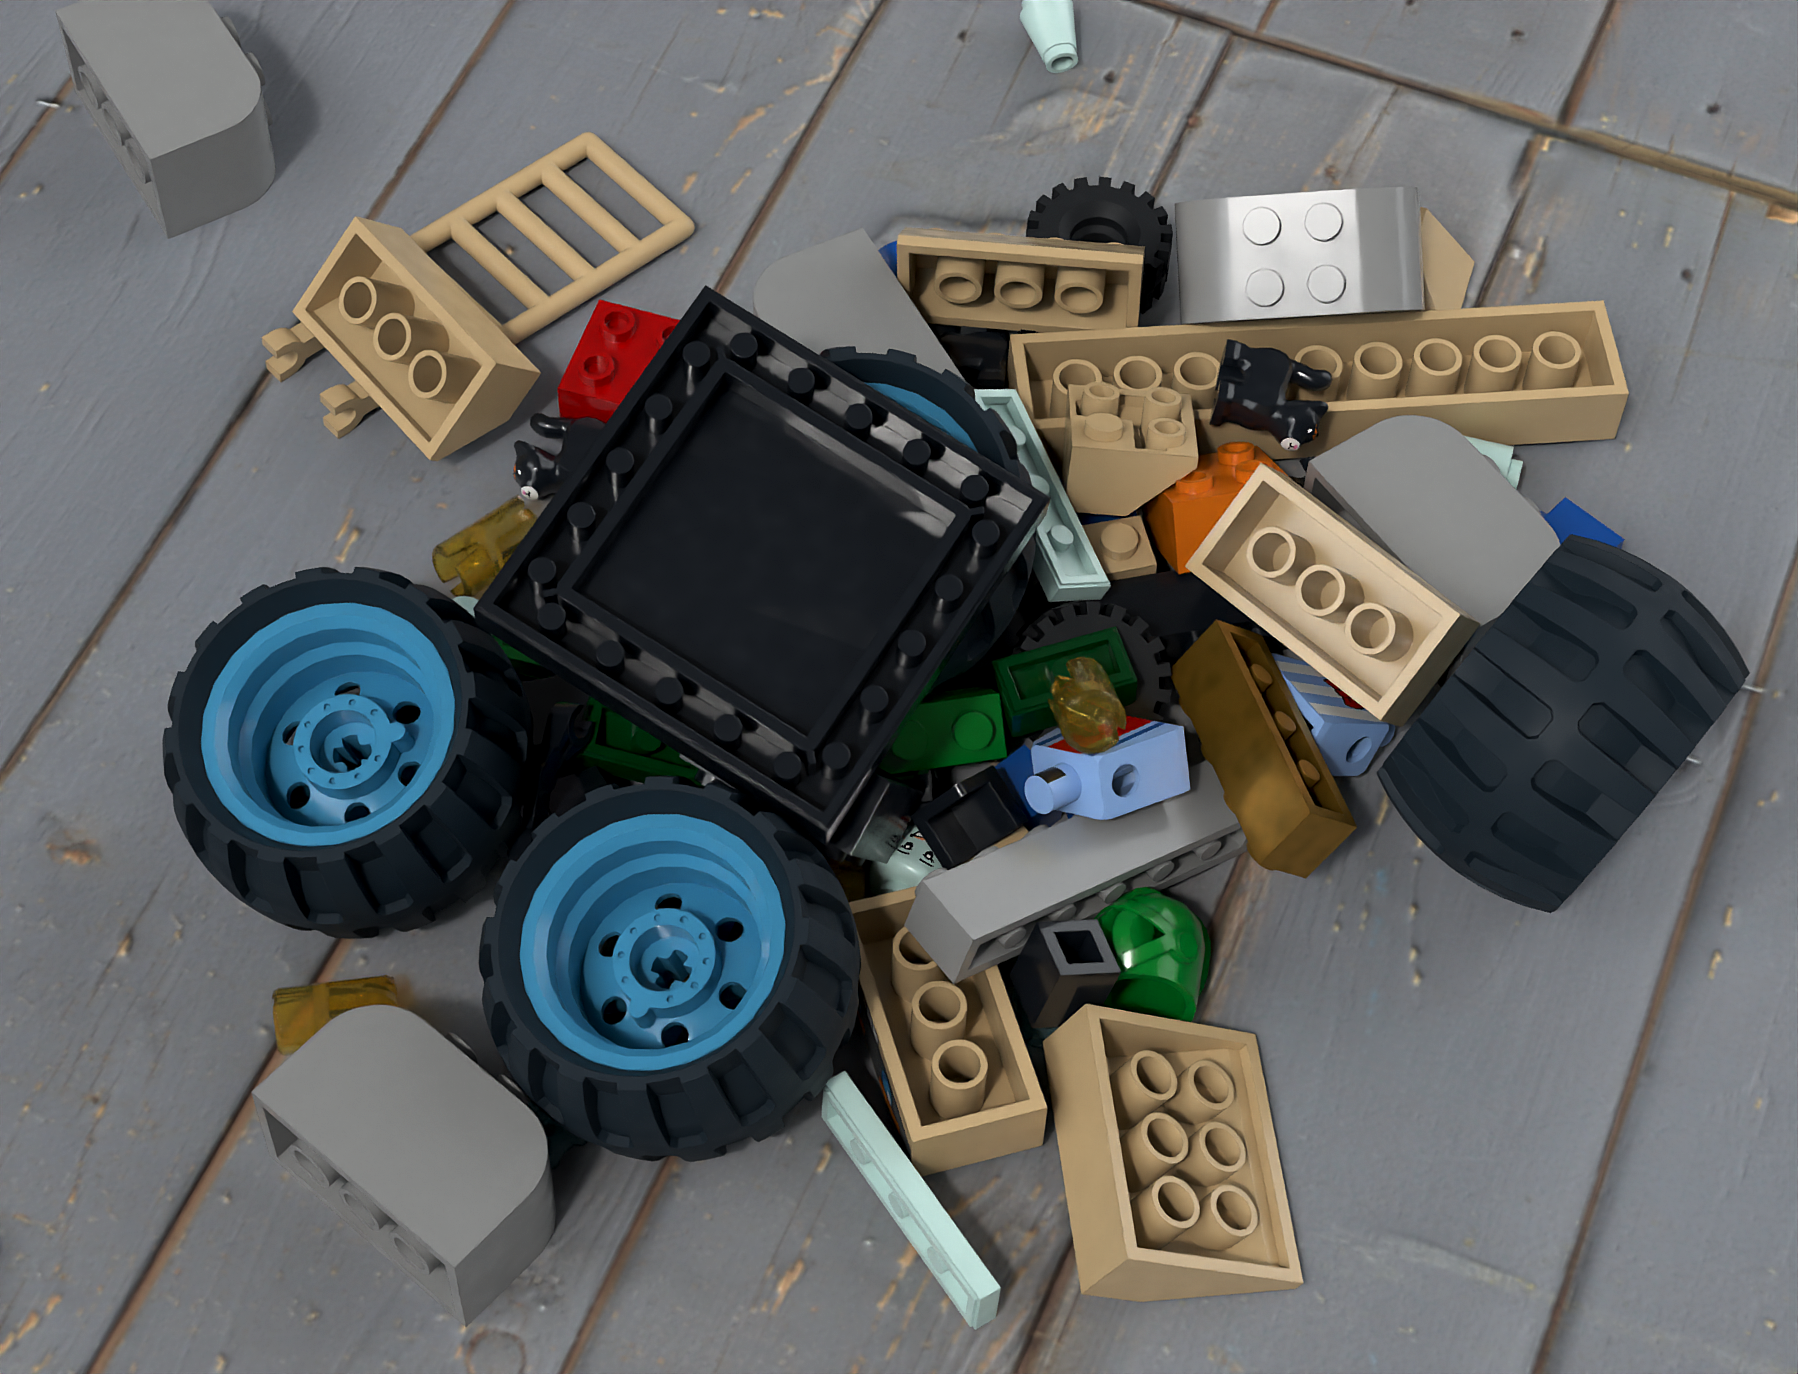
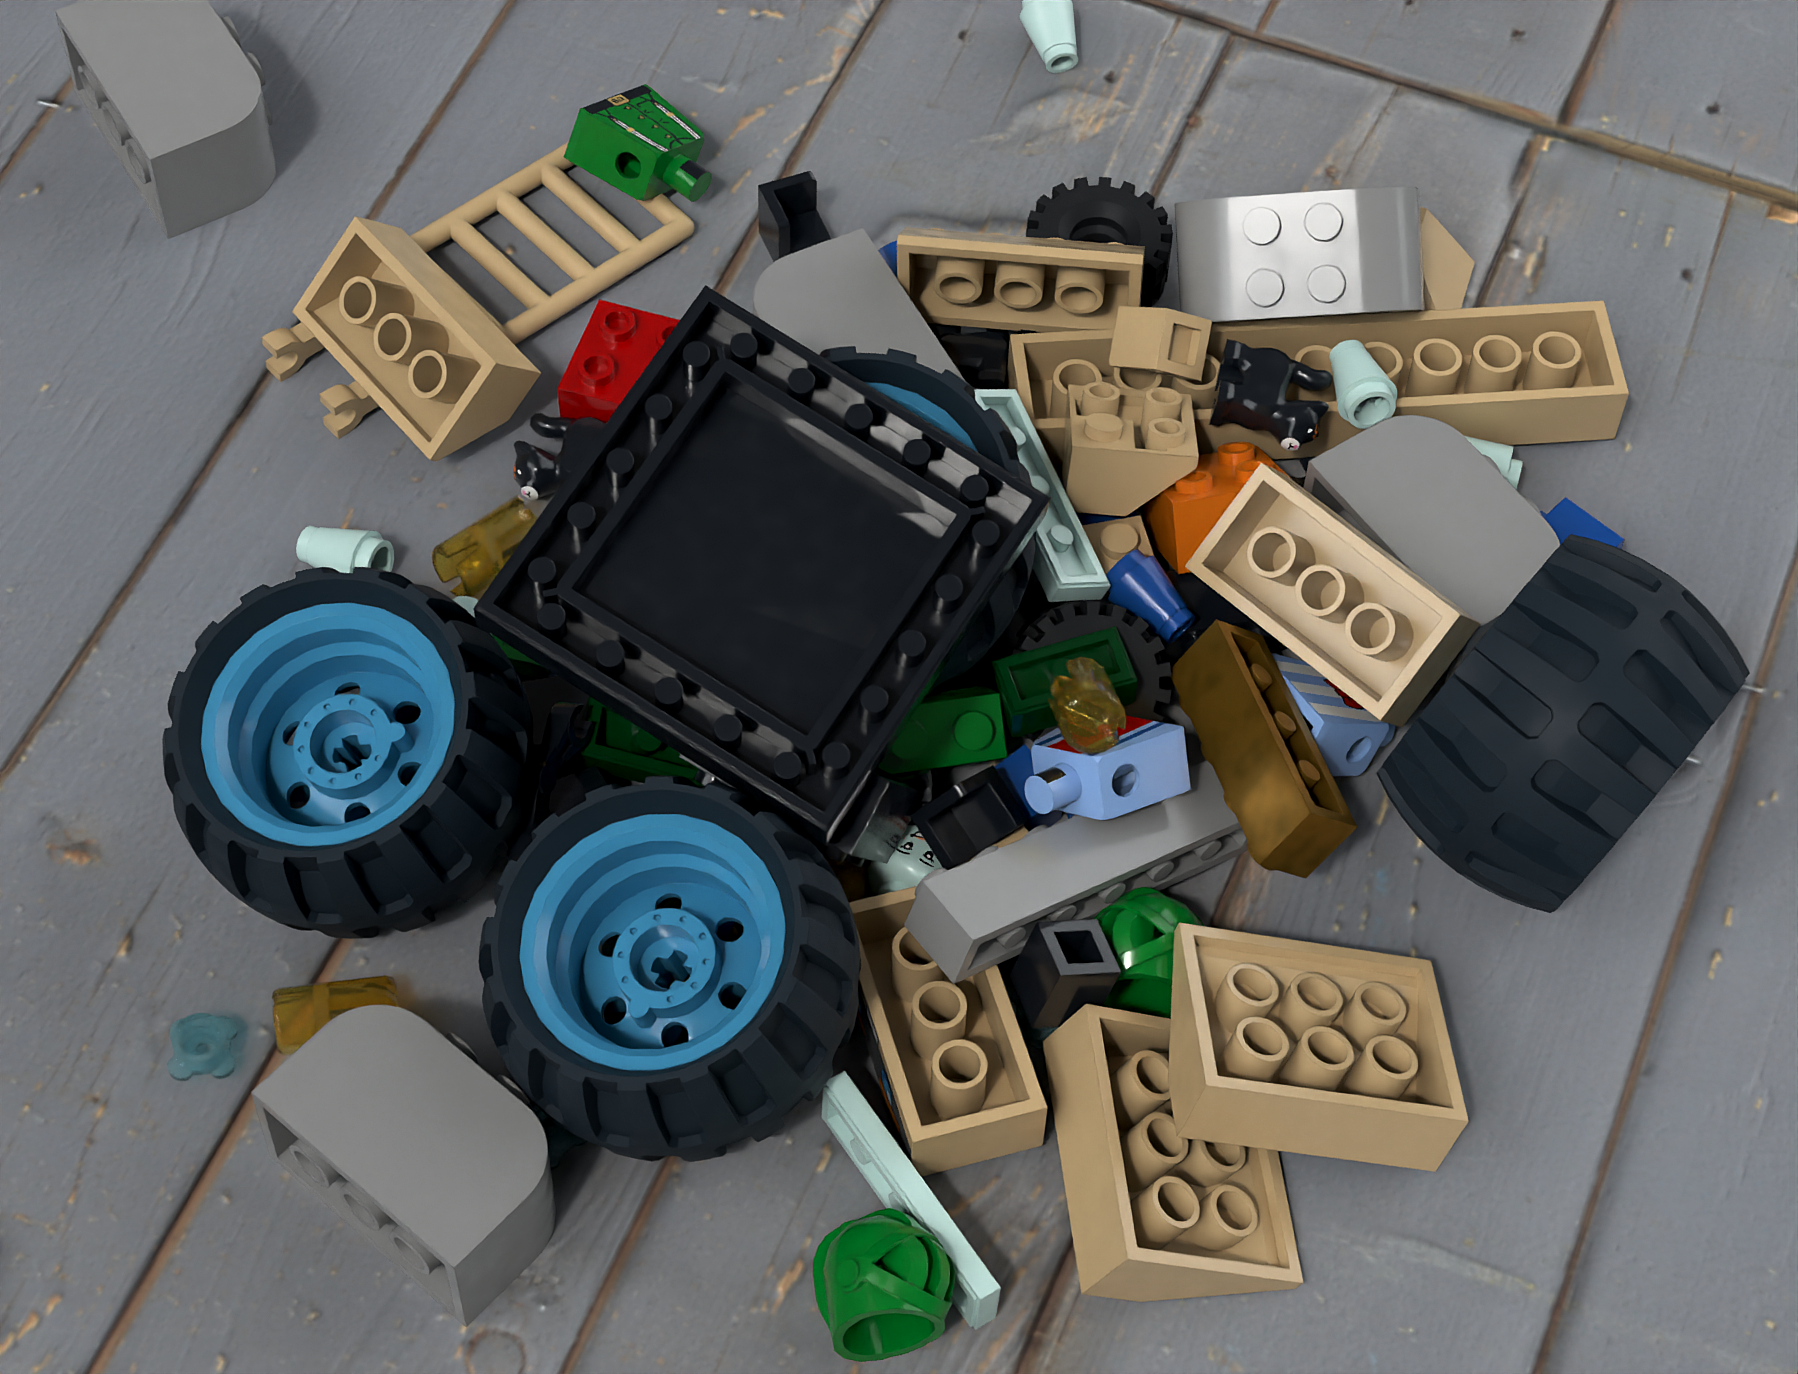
none -> clear light blue plate [167,1013,238,1081]
none -> light aqua cone [296,526,394,573]
none -> green torso [564,84,712,202]
none -> black panel [758,171,831,262]
none -> green helmet [813,1208,955,1362]
none -> blue cone [1106,549,1196,643]
none -> tan panel [1109,306,1212,381]
none -> tan slope [1168,923,1469,1172]
none -> light aqua cone [1329,340,1397,429]

